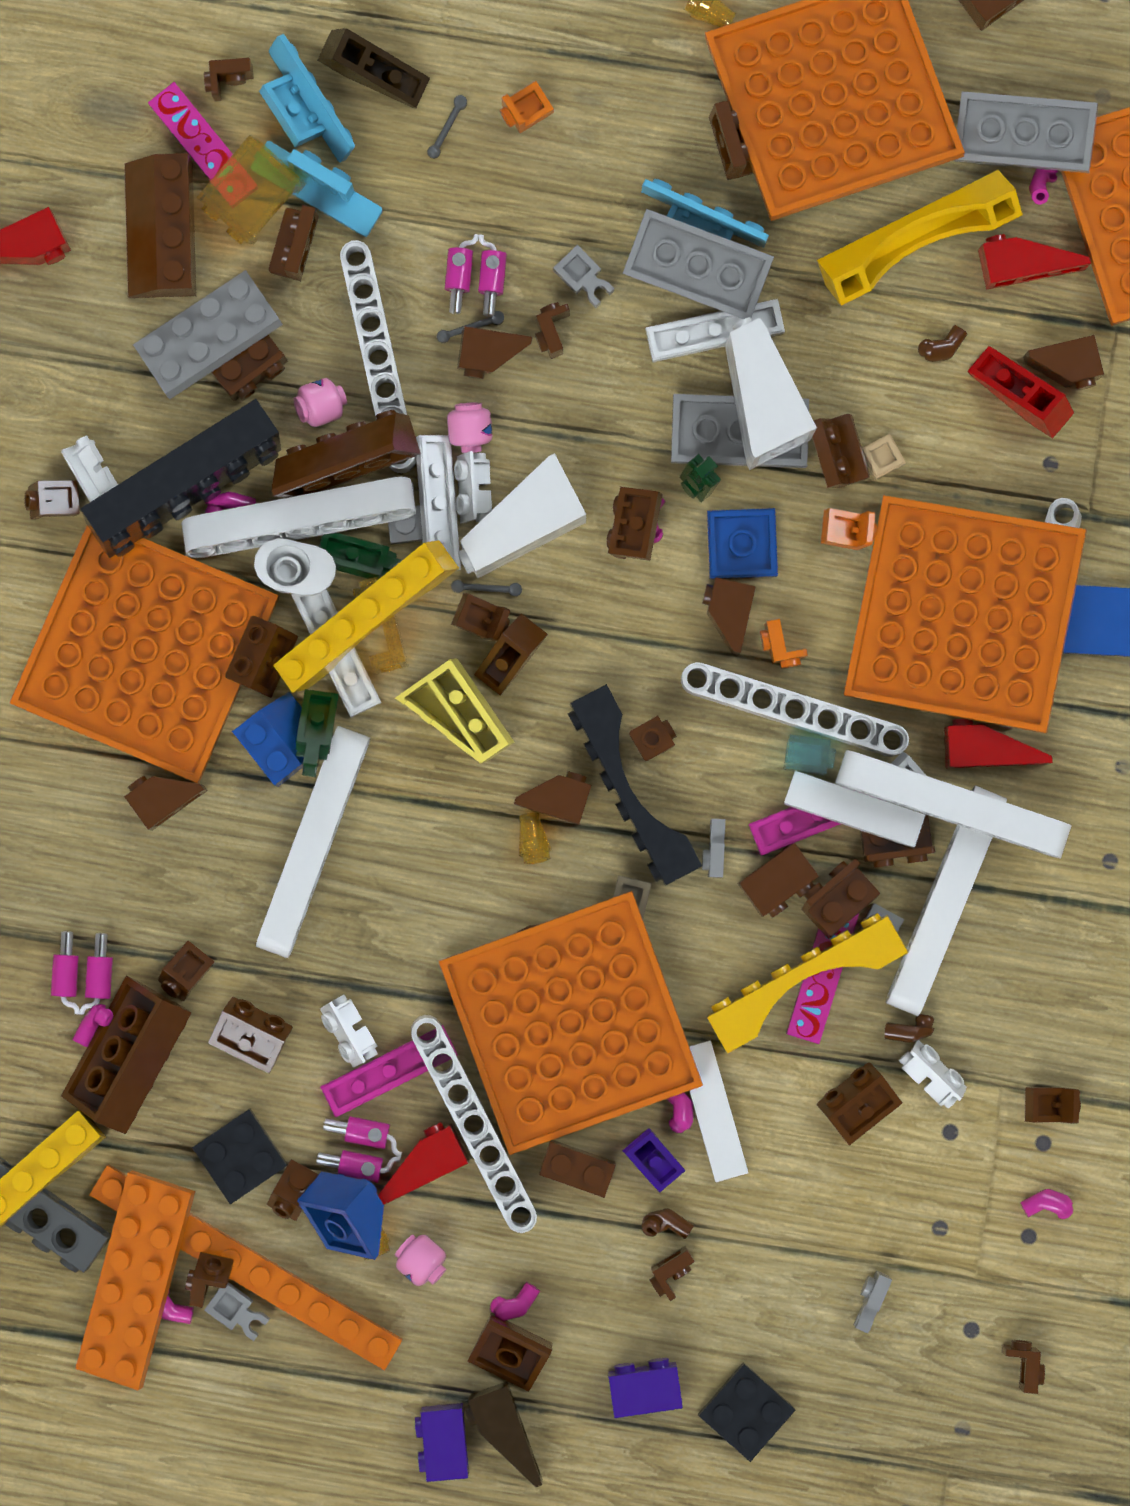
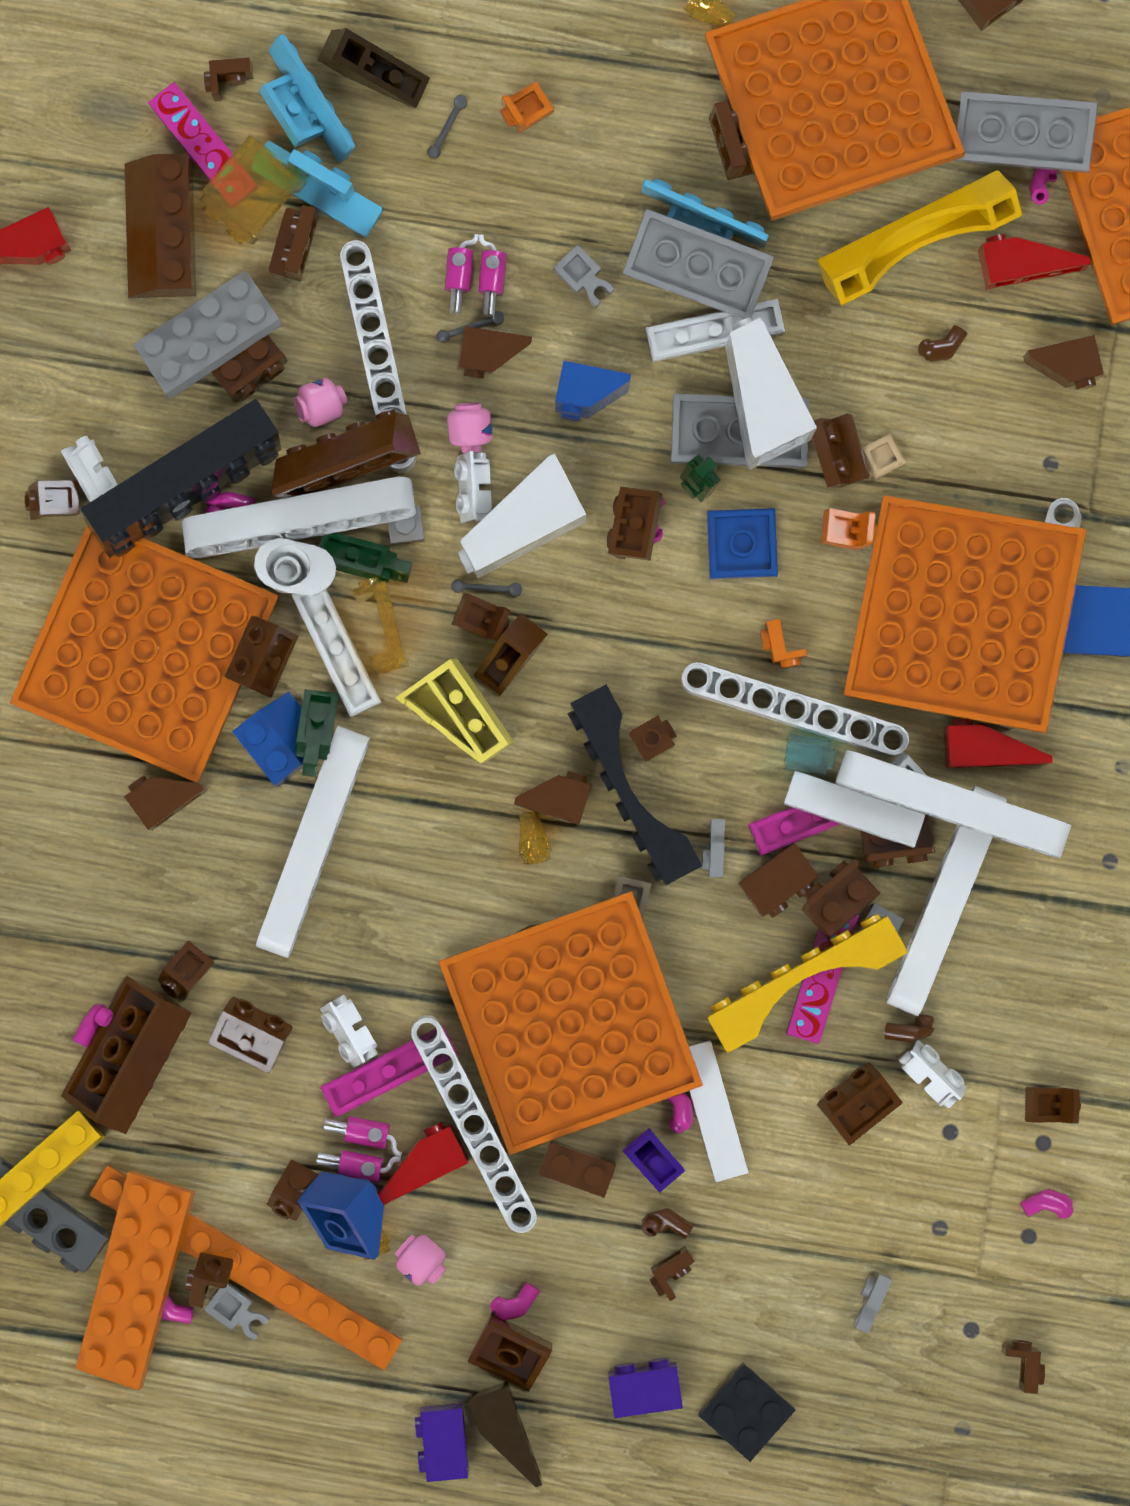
dark pink piece [51,931,113,1014] -> none
black plate [192,1108,288,1205] -> none
yellow arch [273,540,459,693] -> none
white tile [416,435,461,571] -> none
reddish brown bracket [535,302,570,359] -> none
reddish brown slope [702,577,756,656] -> none
red slope [968,346,1074,439] -> none
none -> blue slope [555,361,631,422]

